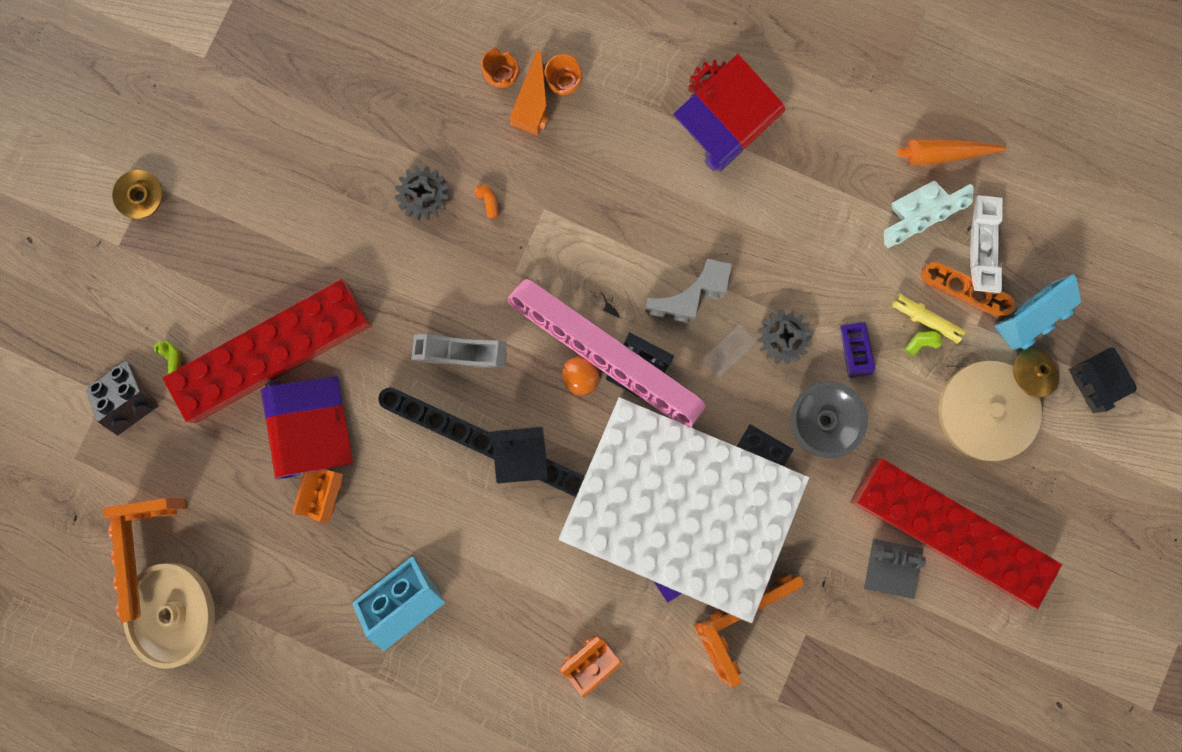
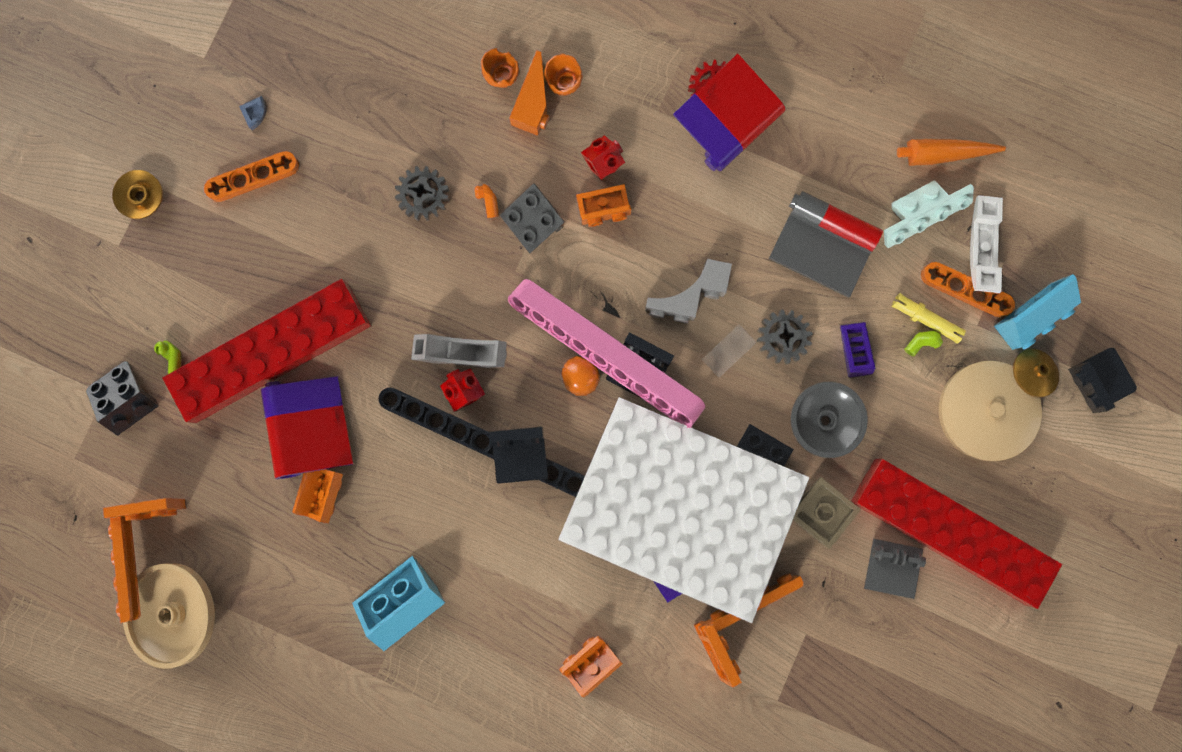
none -> orange beam [204,151,299,202]
none -> sand blue tile [239,96,266,130]
none -> red brick [440,368,485,412]
none -> dark grey hinge [500,183,565,254]
none -> orange bracket [576,184,631,227]
none -> red brick [581,135,625,180]
none -> dark grey door [769,191,883,298]
none -> dark tan plate [793,477,861,549]

